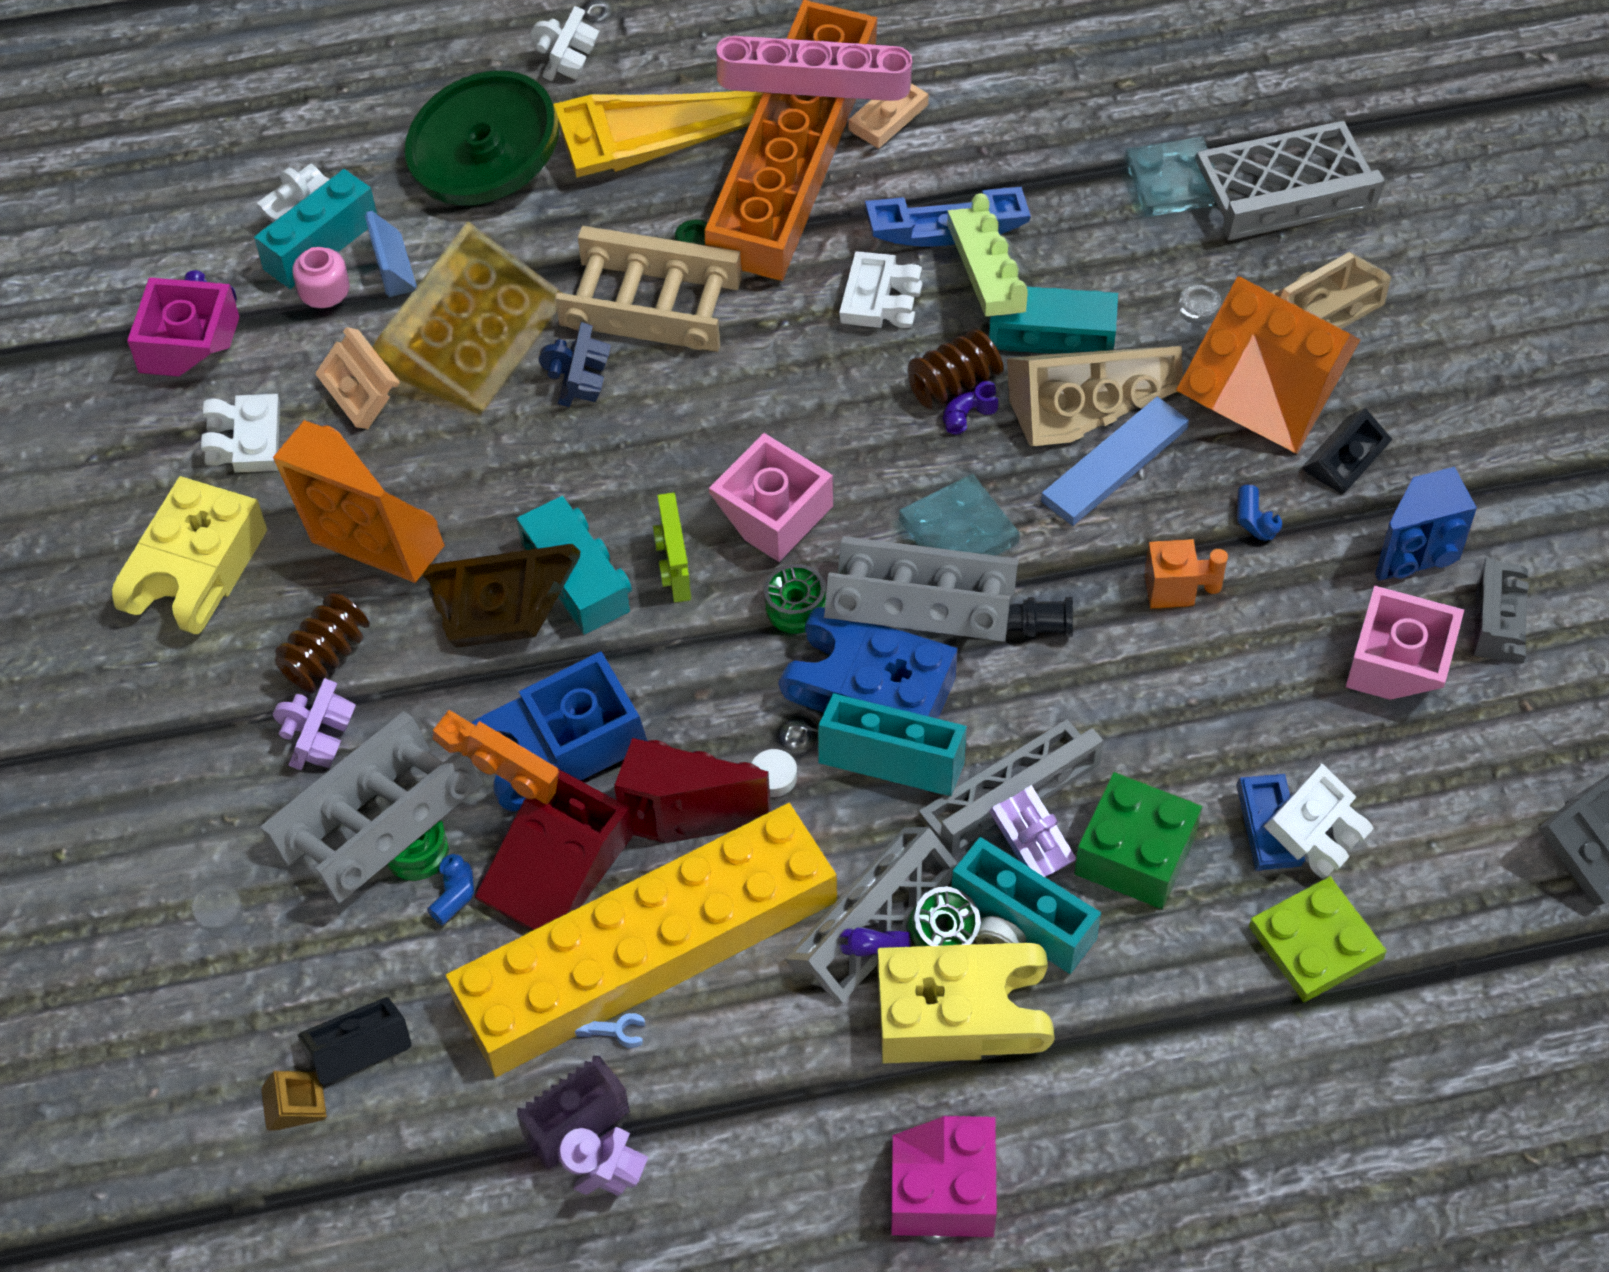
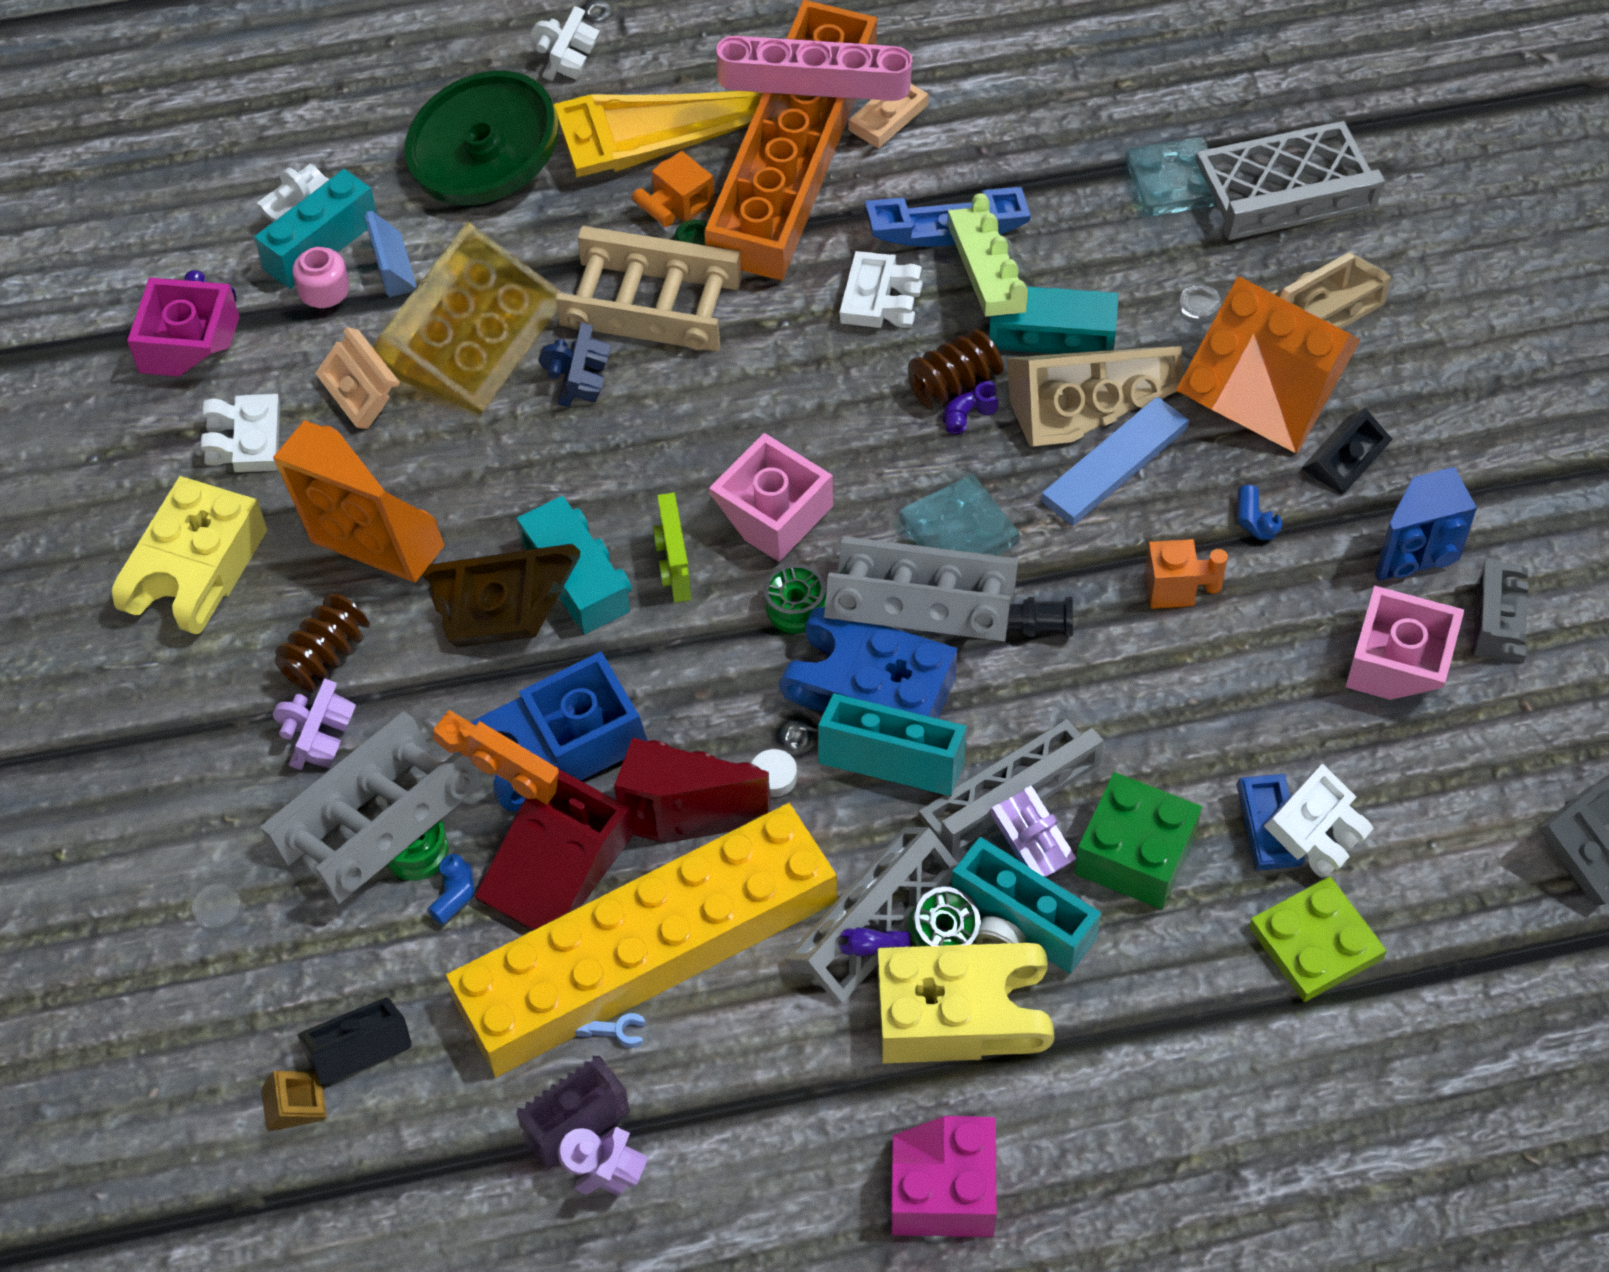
none -> orange brick [632,151,715,227]

